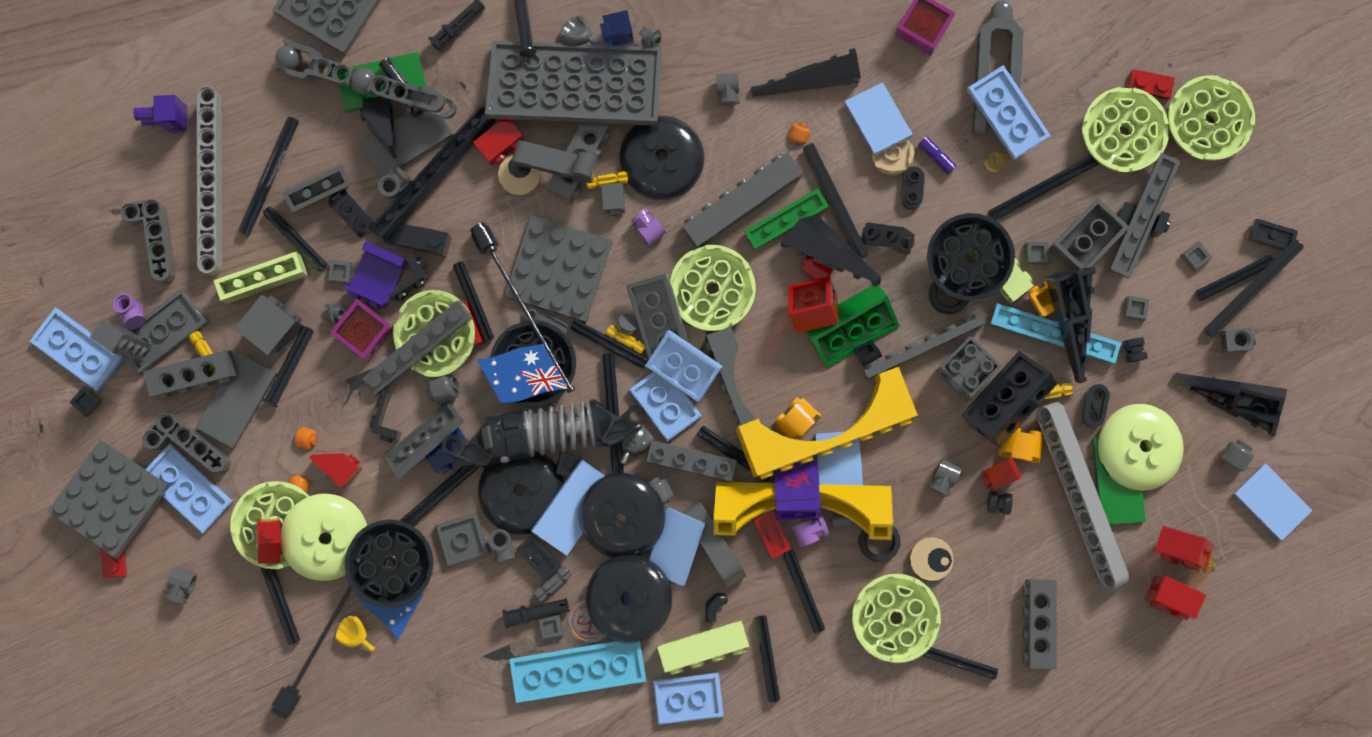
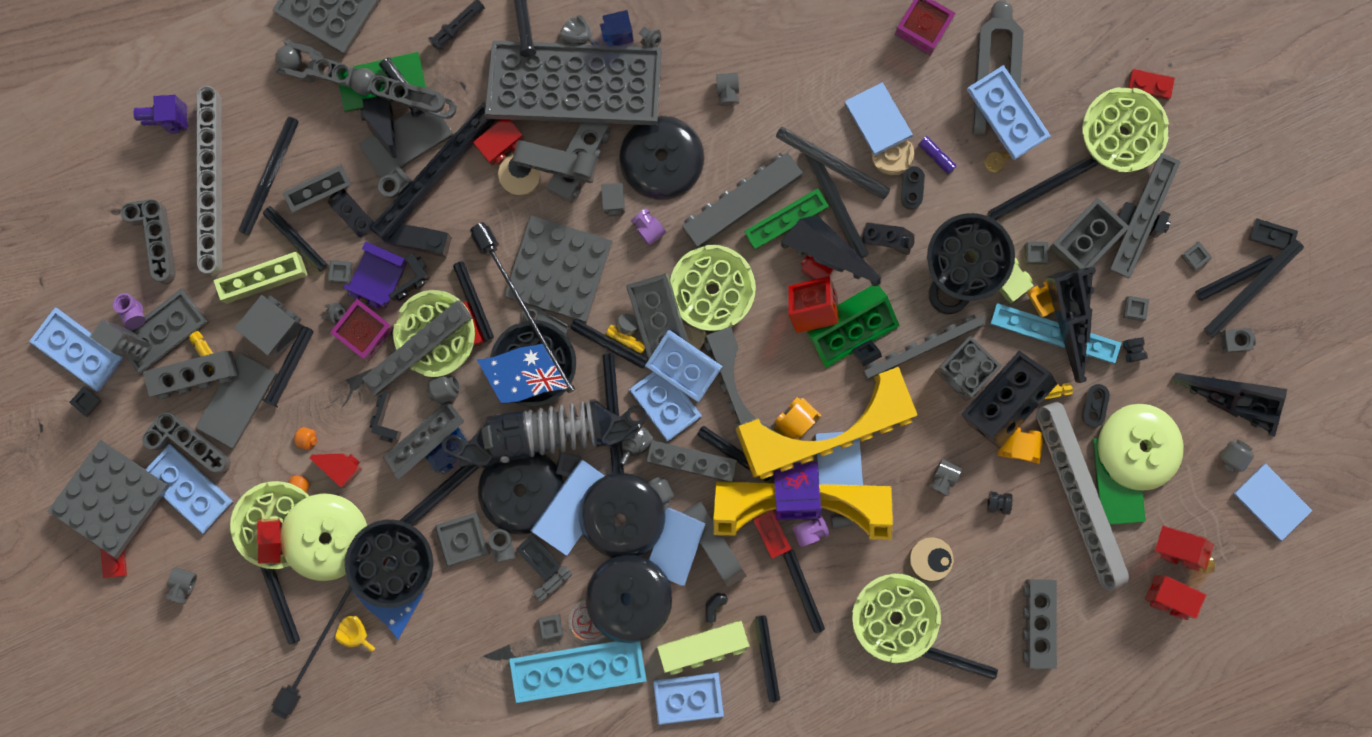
black pin [502,598,570,629] -> none
yellow axle [586,172,628,189] -> none
black wedge [751,48,861,97] -> none
orange piece [788,122,811,145] -> none
black tyre [858,526,901,562] -> none
red slope [981,458,1022,490] -> none
yellowish green brick [1168,75,1255,160] -> none
none -> black axle [776,127,890,199]

